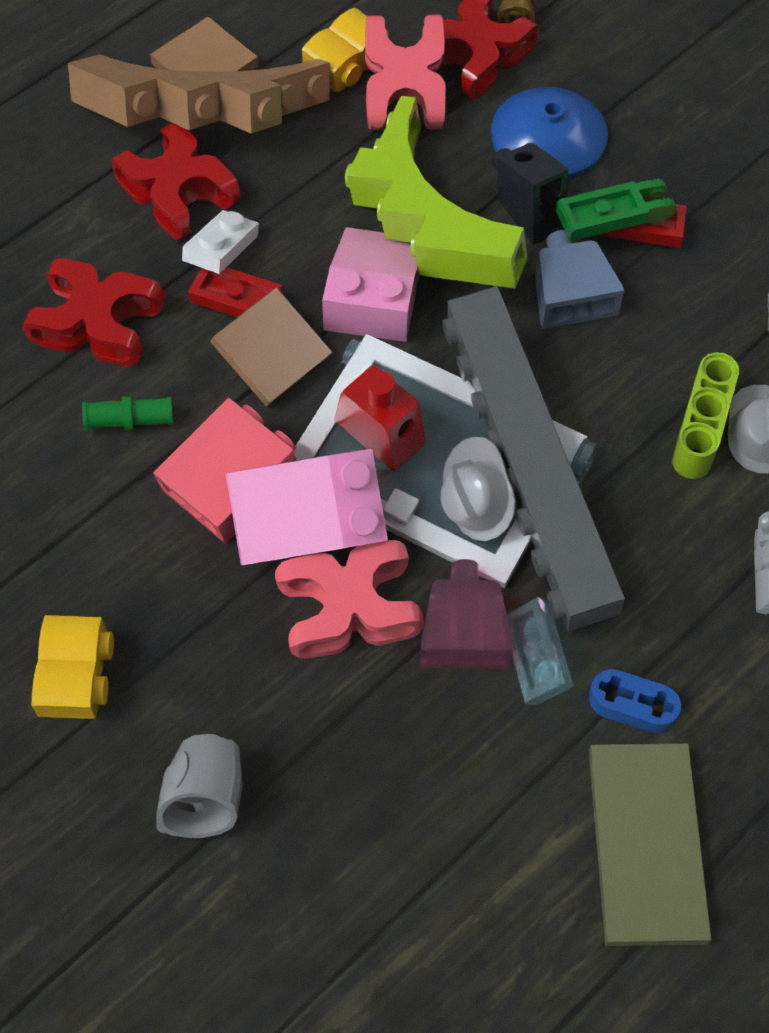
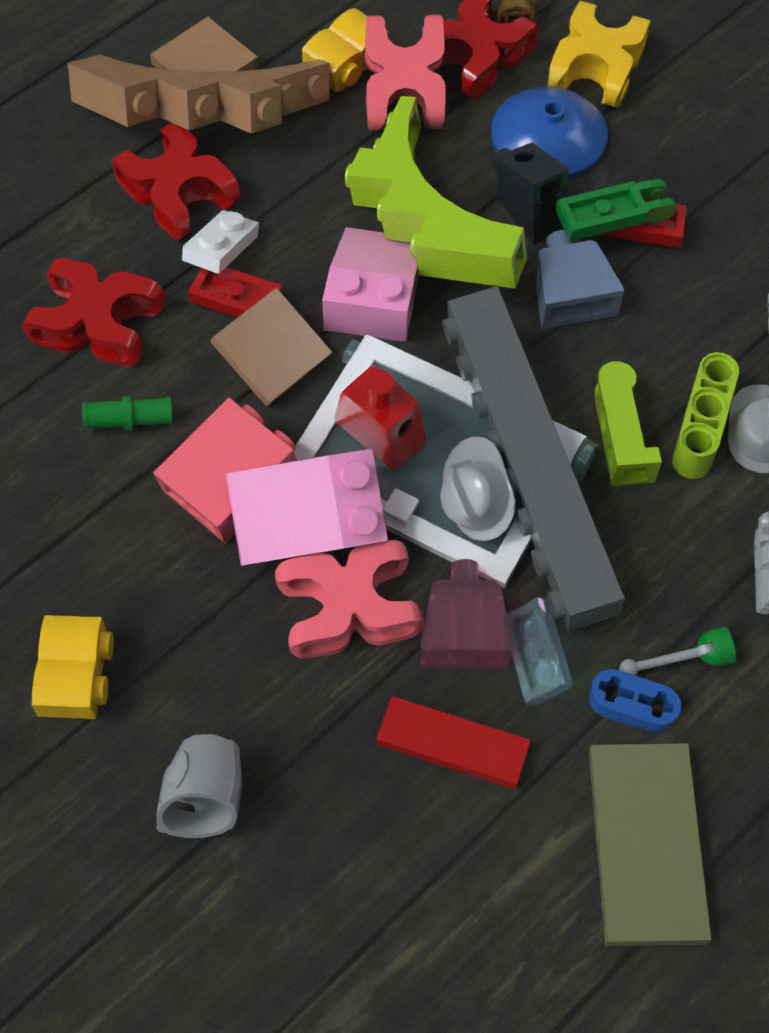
none -> red tile [376,696,530,790]
none -> yellow piece [547,1,651,108]
none -> lime leg [594,361,662,486]
none -> hinge [619,626,736,675]

